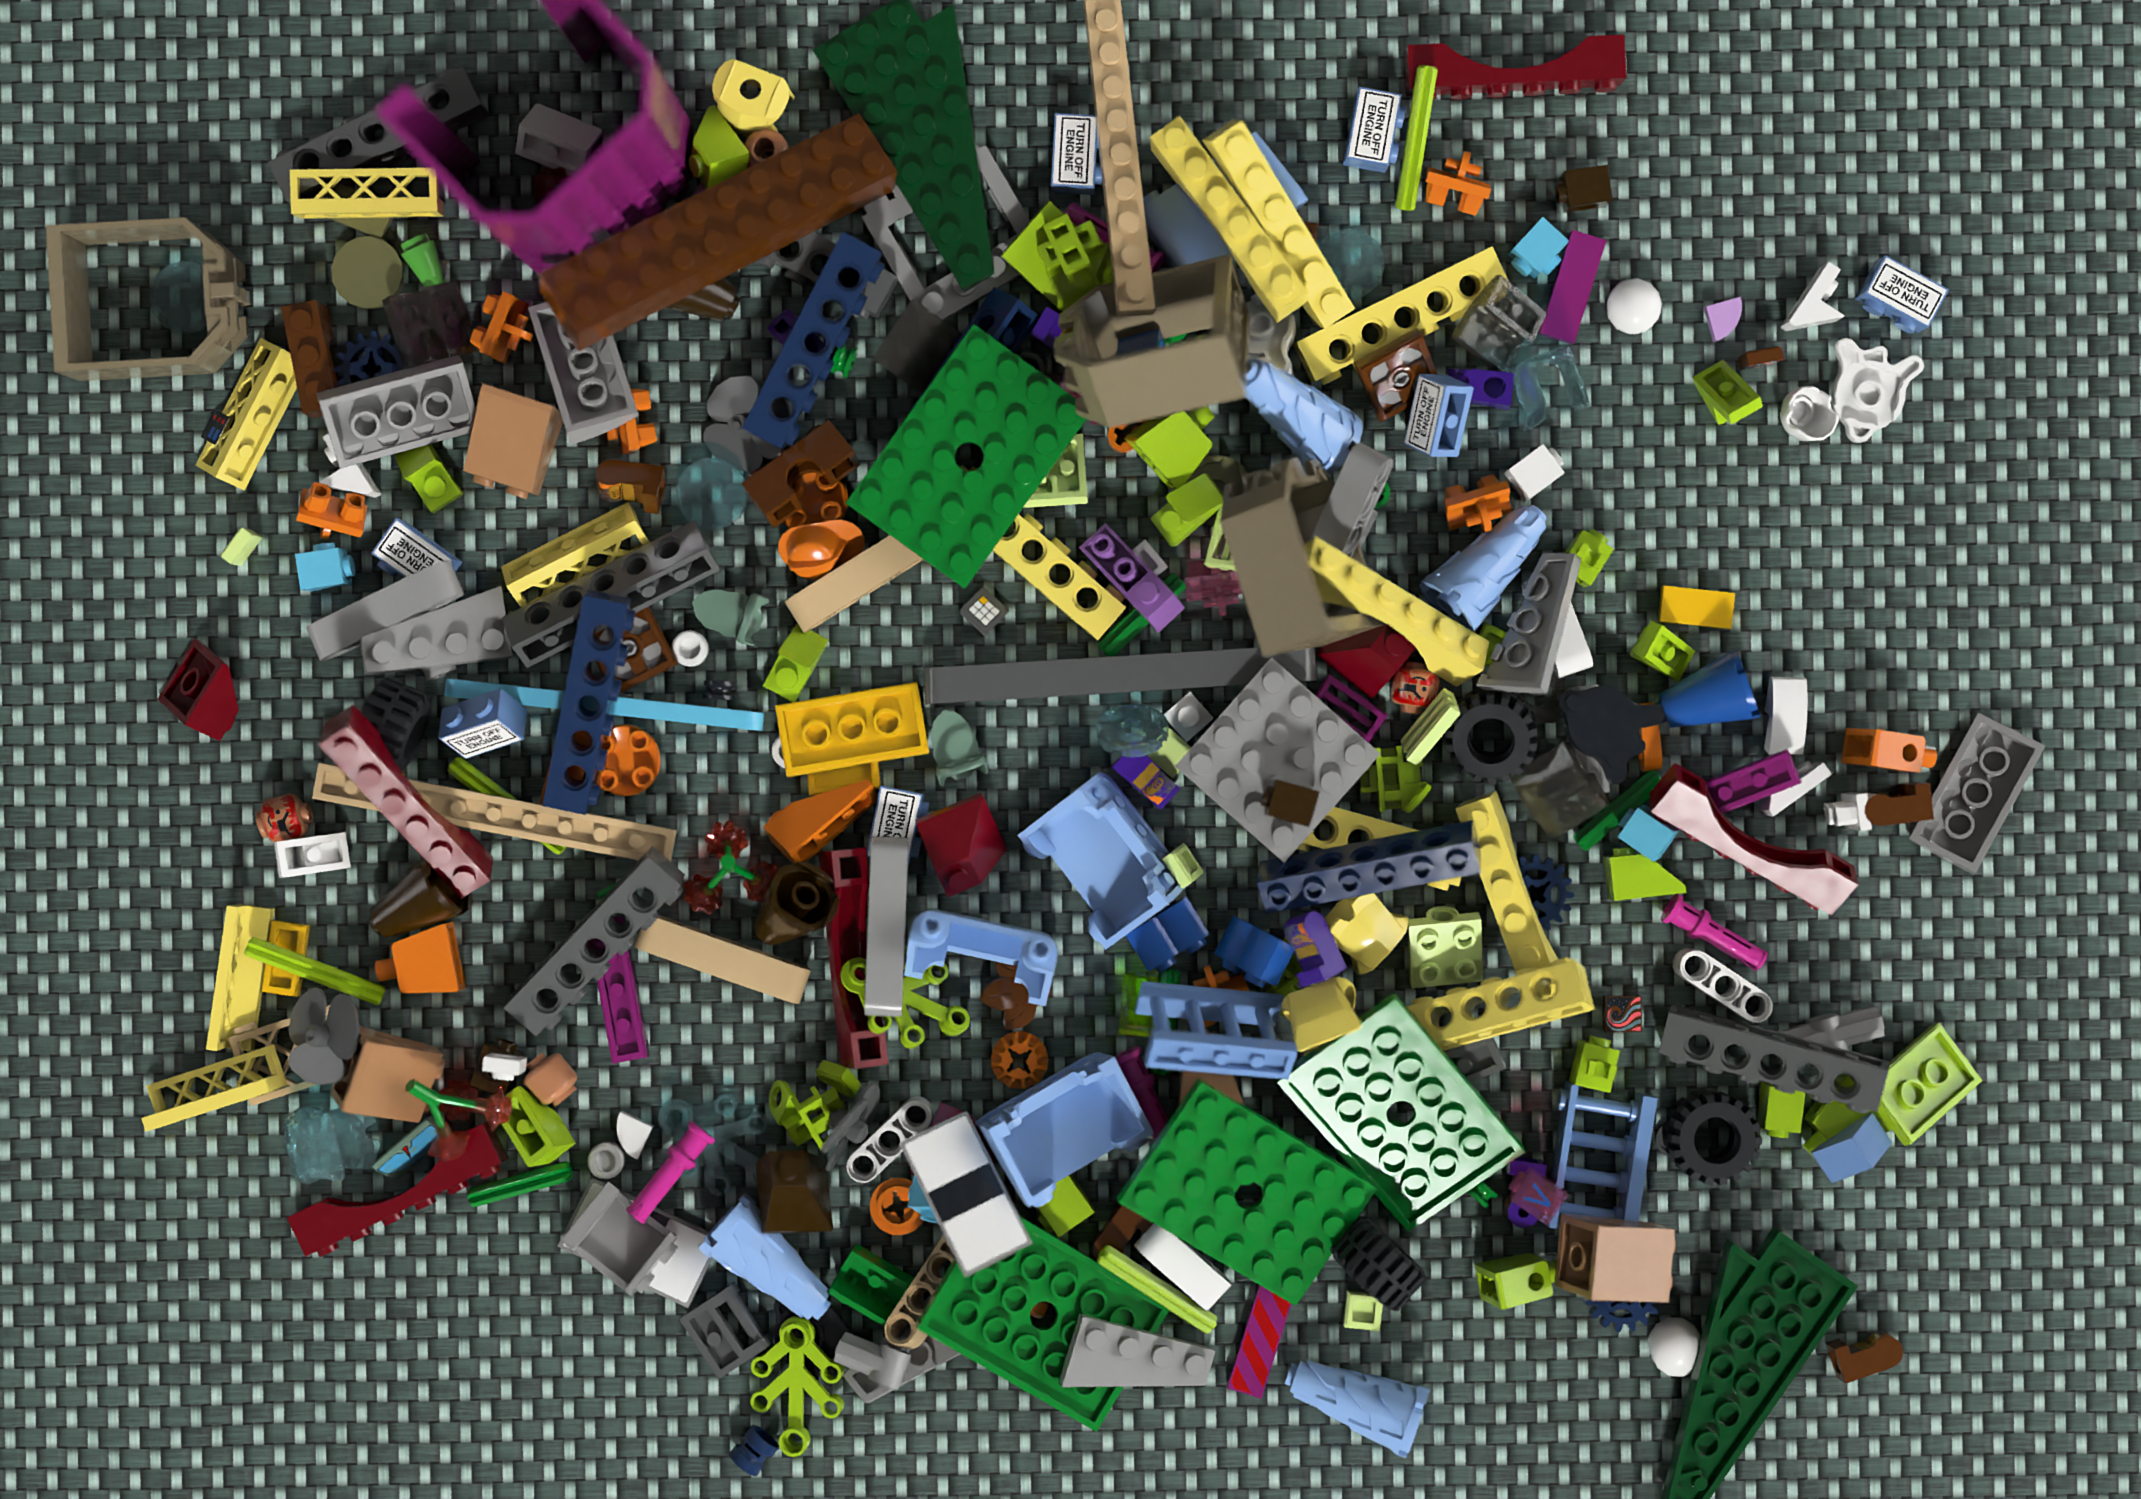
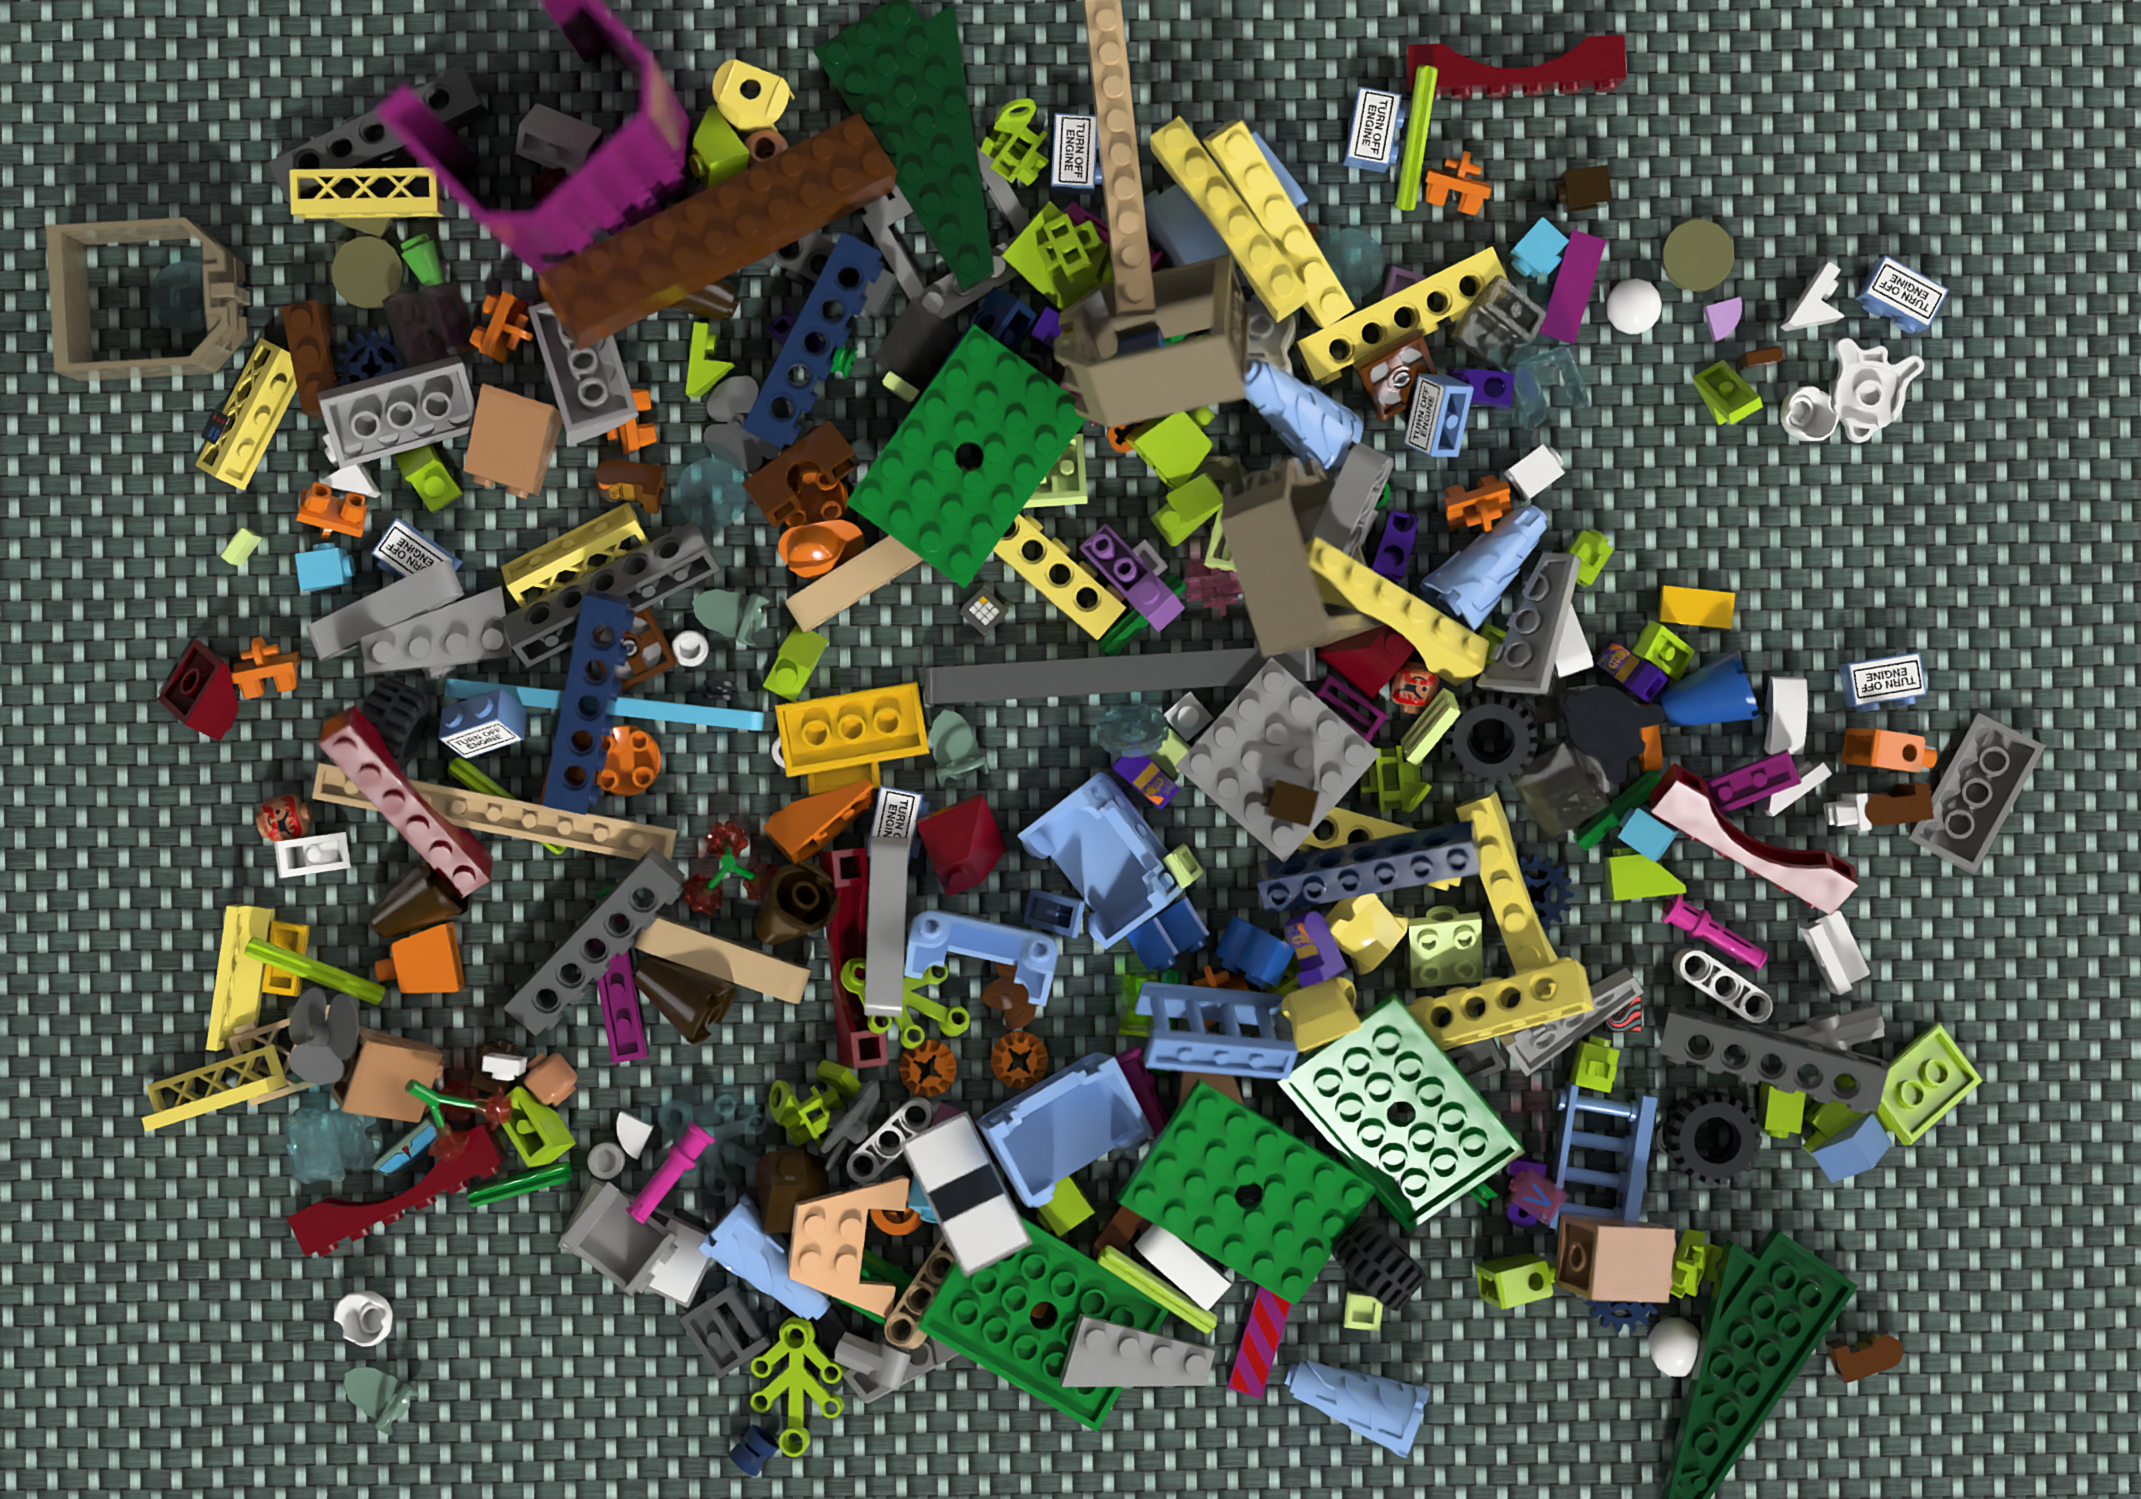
none -> orange hips [230,637,301,699]
none -> white hair [334,1291,393,1347]
none -> sand green piece [344,1367,420,1435]
none -> dark brown cone [633,954,736,1046]
none -> lime slope [686,322,737,399]
none -> light nougat wing [787,1175,909,1318]
none -> yellowish green tile [883,371,921,406]
none -> orange gear [899,1039,957,1097]
none -> lime piece [980,98,1049,186]
none -> medium blue slope [1023,888,1085,938]
none -> dark purple leg [1369,509,1419,583]
none -> lavender tile [1382,266,1426,300]
none -> light grey wing [1498,967,1644,1077]
none -> dark purple leg [1594,640,1668,705]
none -> olive tile [1661,219,1734,292]
none -> lime piece [1670,1229,1723,1299]
none -> white panel [1799,910,1870,995]
none -> brick [1838,652,1927,713]

